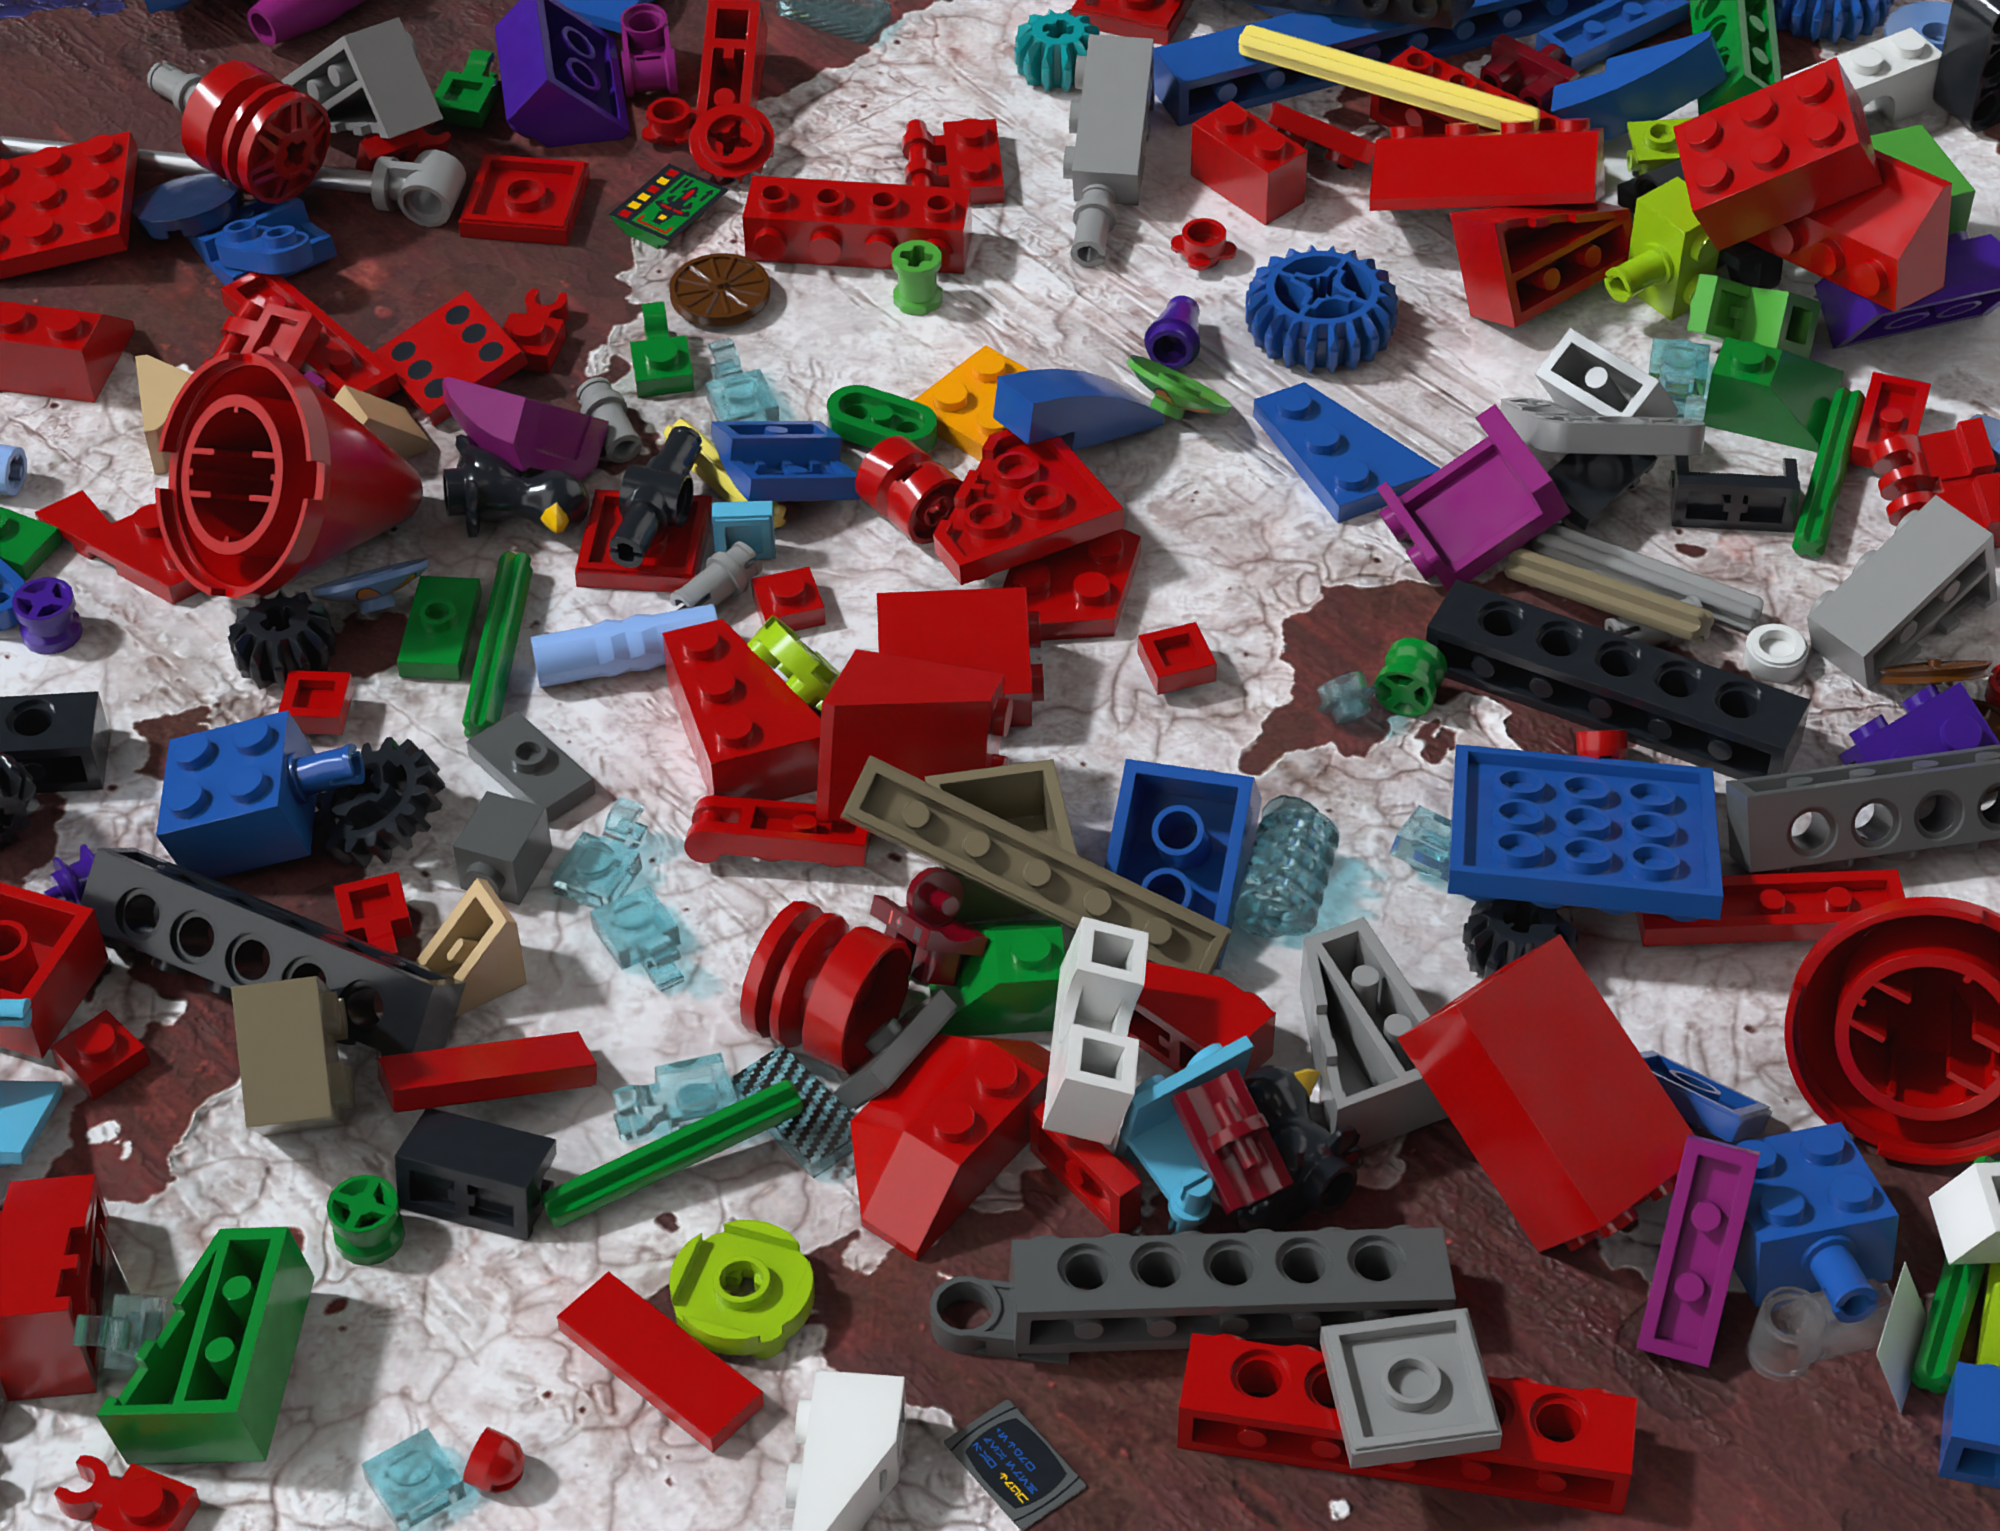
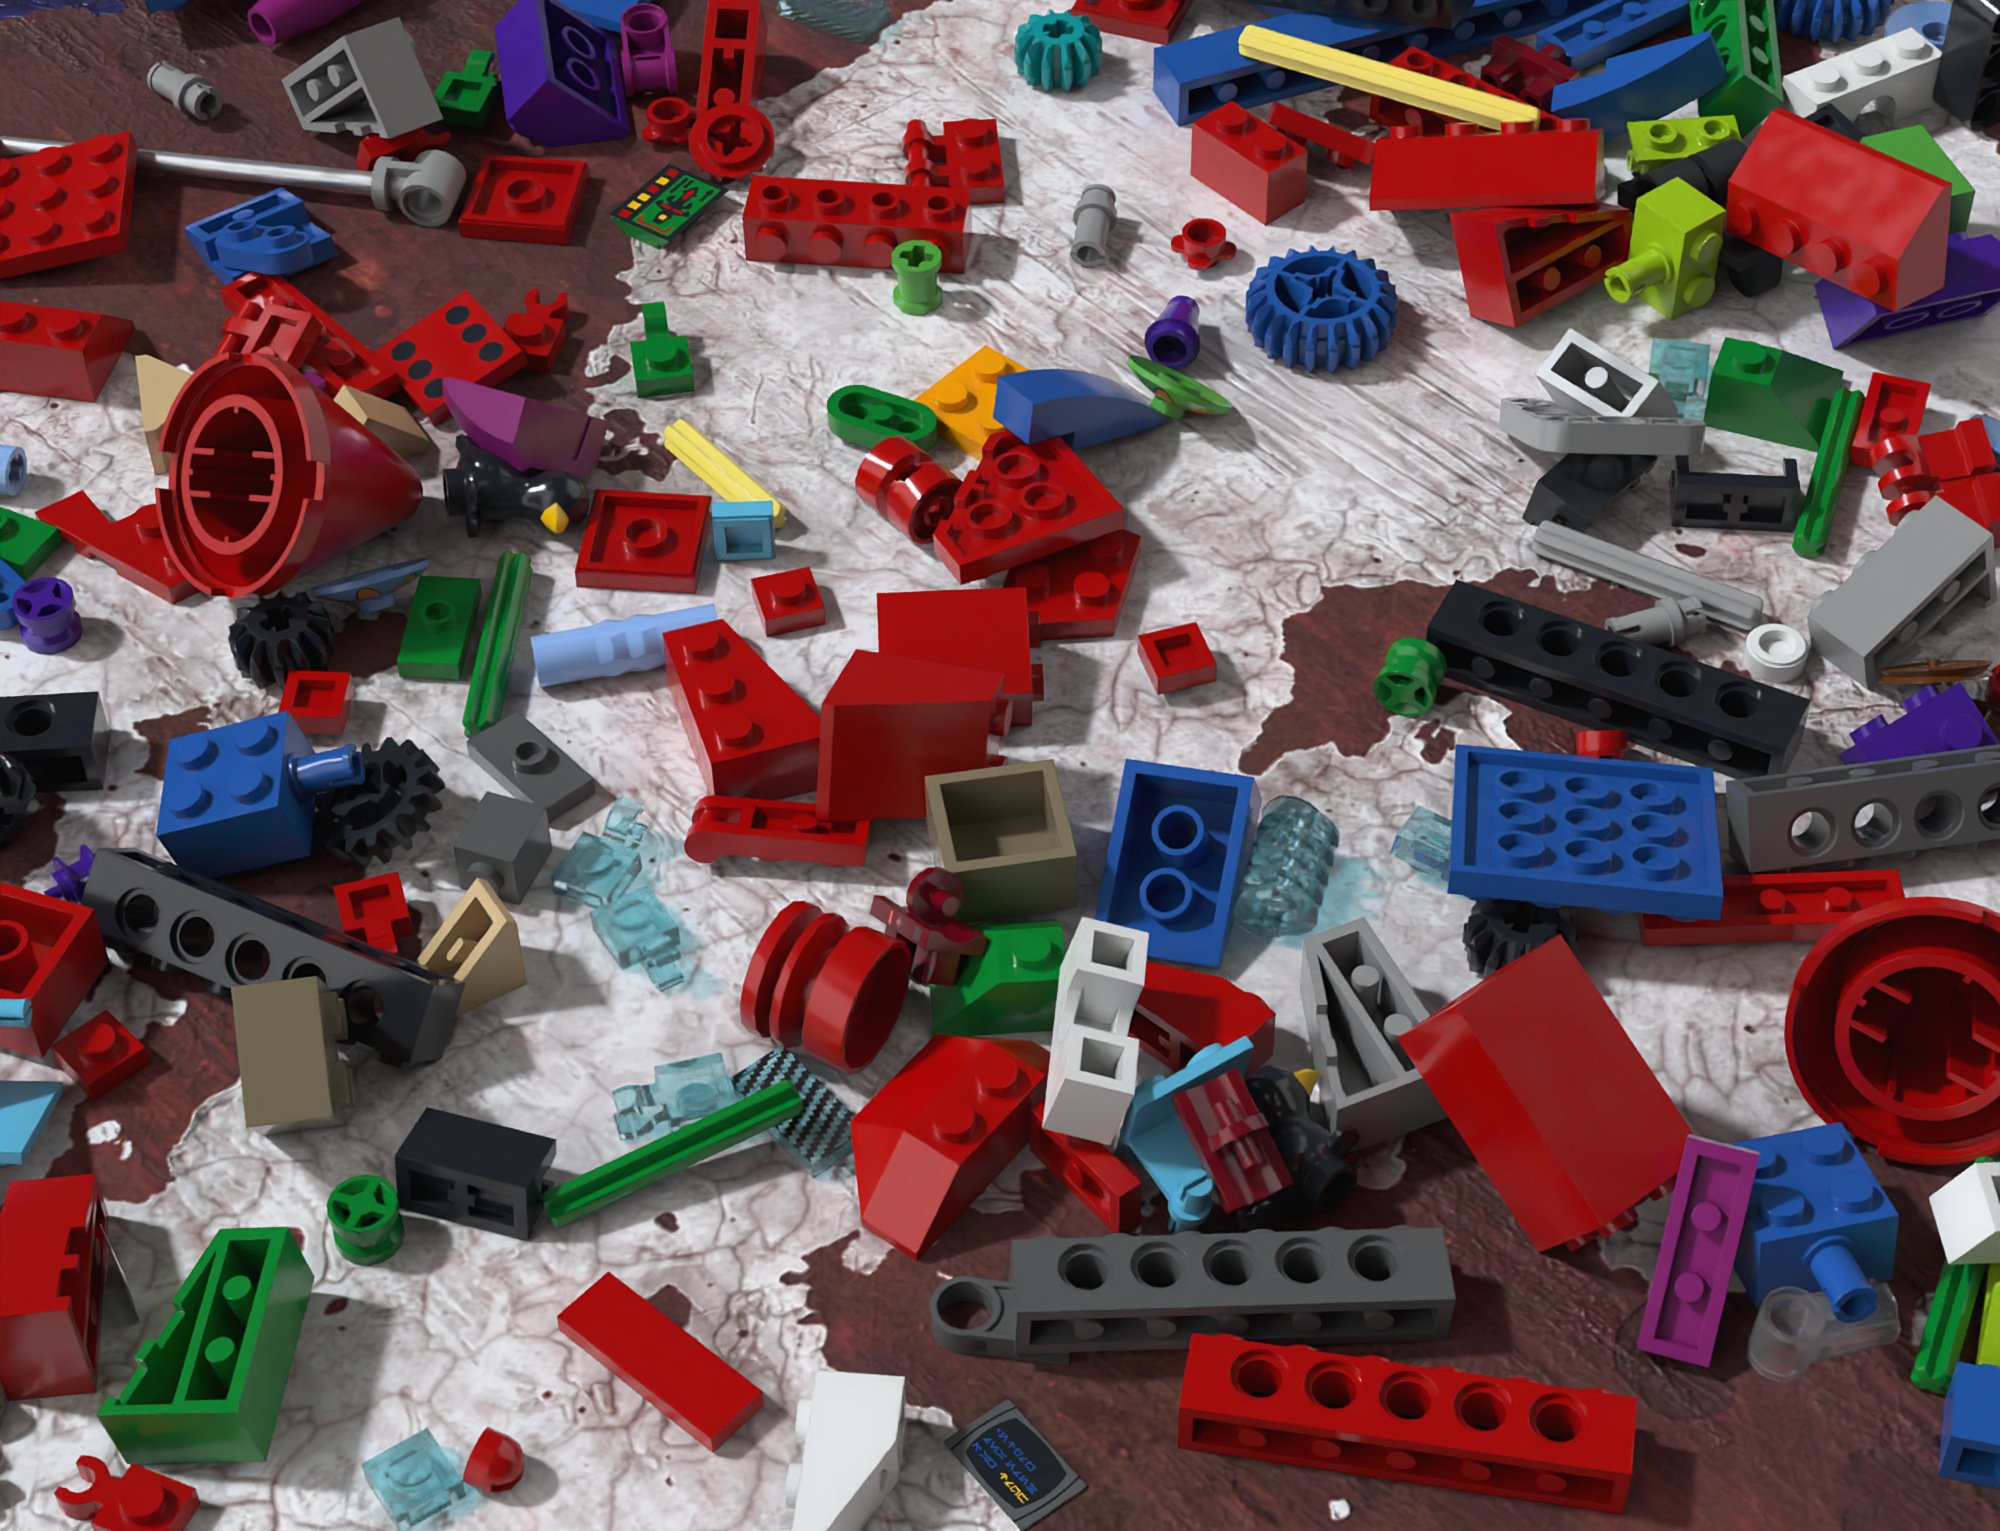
clear light blue plate [72,1293,167,1372] -> none
dark blue tile [132,173,244,240] -> none
red wheel [181,60,331,204] -> none
red tile [378,1031,597,1113] -> none
light grey pin [576,377,642,463] -> none
black pin [609,426,702,568] -> none
reddish brown wheel [669,253,770,327] -> none
lime plate [669,1220,815,1359] -> none
light grey pin [670,541,762,610] -> none
clear light blue plate [705,338,779,421] -> none
blue slope [711,421,860,501] -> none
lime plate [747,615,840,711] -> none
dark grey plate [834,988,957,1110] -> none
dark tan tile [840,755,1232,975] -> none
light grey wedge [1063,34,1155,205] -> none
blue wing [1253,382,1440,523] -> none
clear light blue plate [1317,671,1377,723] -> none
light grey plate [1320,1308,1502,1469] -> none
magenta panel [1376,404,1571,592] -> none
dark tan axle [1504,547,1714,643] -> none
blue plate [1640,1050,1773,1143] -> none
red brick [1673,57,1883,251] -> none
bright green brick [1687,274,1822,359] -> none
white sticker [1876,1262,1927,1413] -> none

